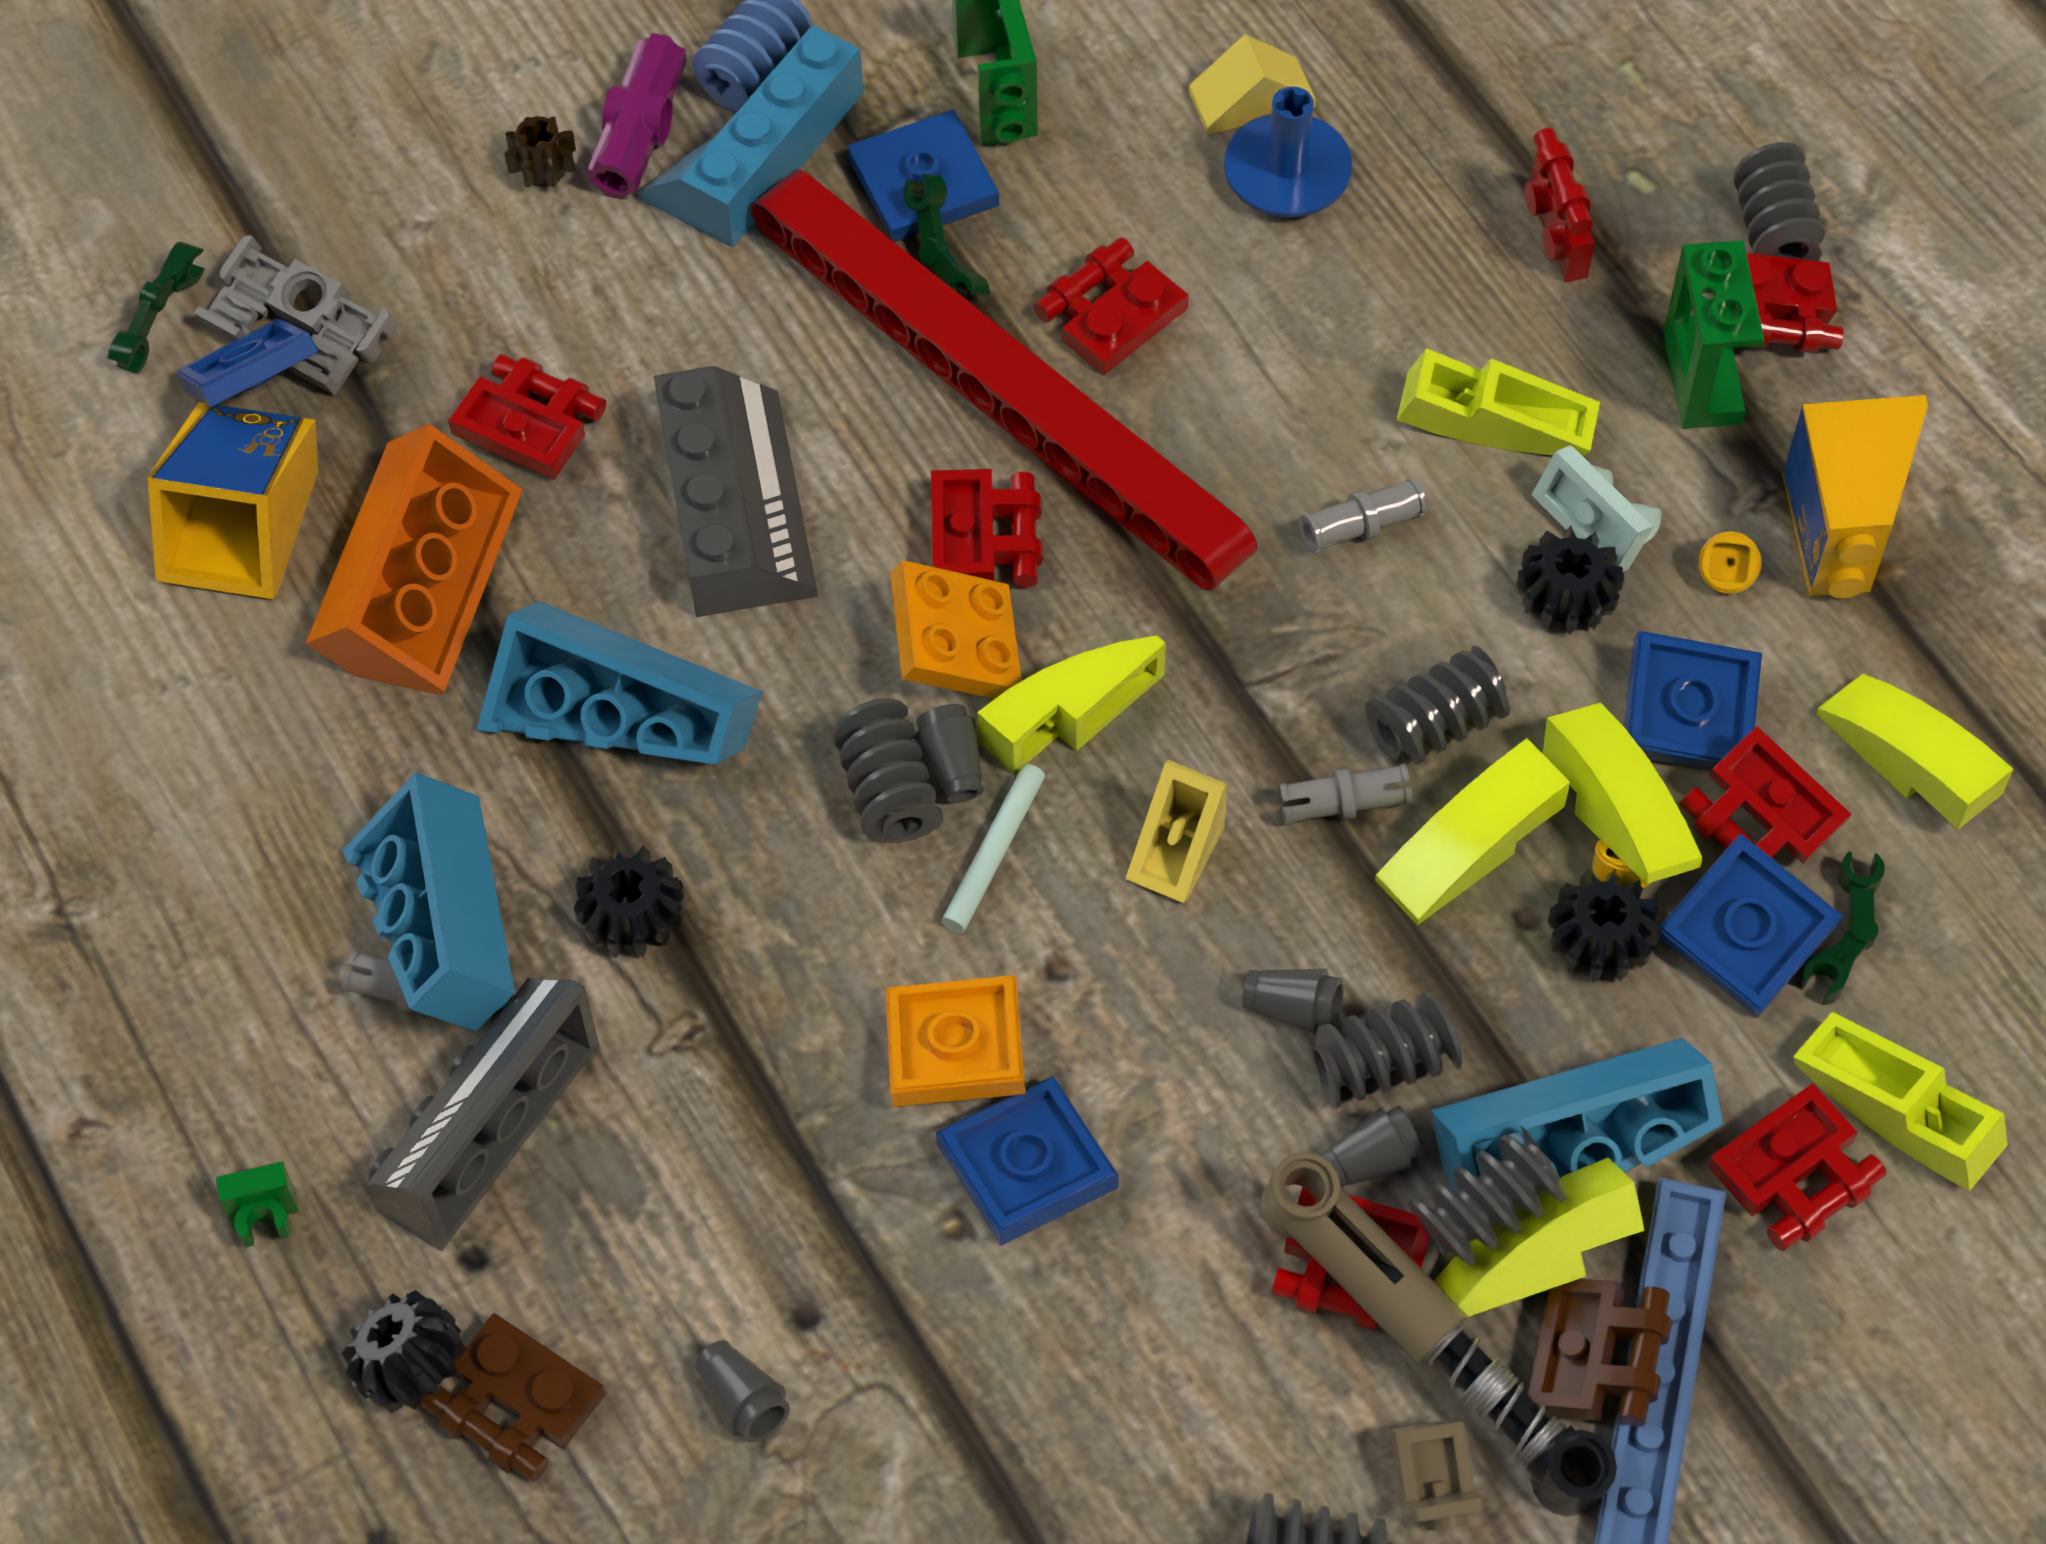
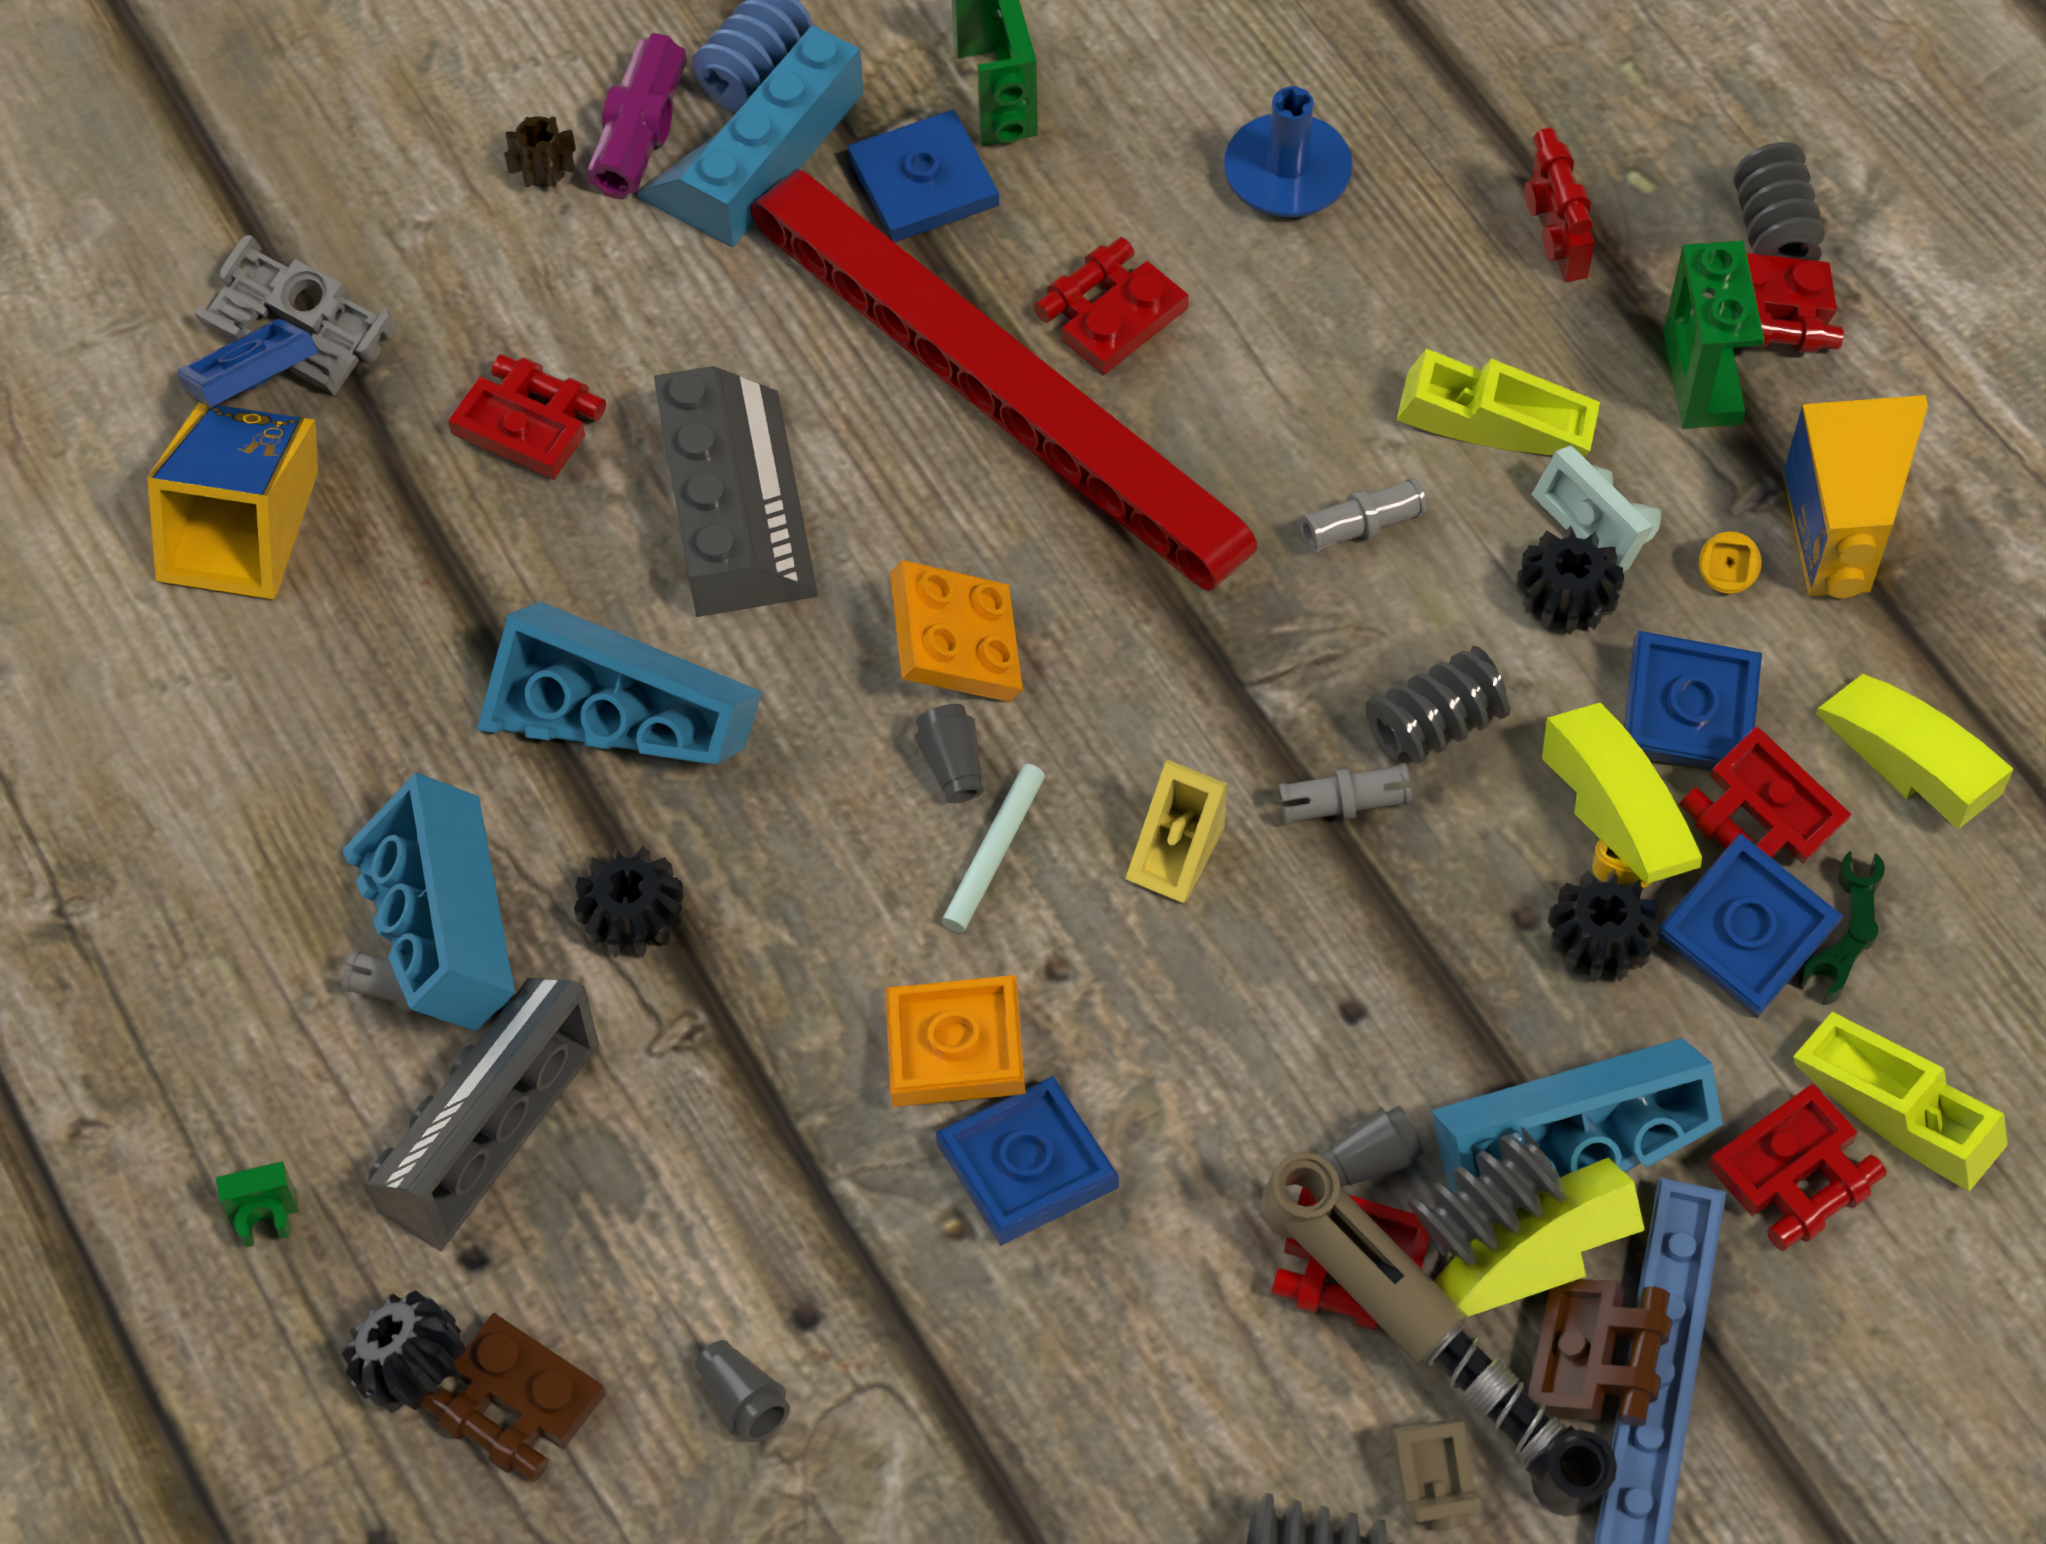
dark green piece [108,242,205,374] -> none
orange slope [305,423,523,695] -> none
dark grey piece [833,698,943,843] -> none
dark green piece [903,174,990,301] -> none
red plate [931,469,1043,588] -> none
neon yellow slope [977,635,1166,775] -> none
light yellow slope [1189,34,1316,135] -> none
dark grey cone [1242,968,1344,1034] -> none
dark grey piece [1313,991,1462,1109] -> none
neon yellow slope [1375,738,1570,926] -> none

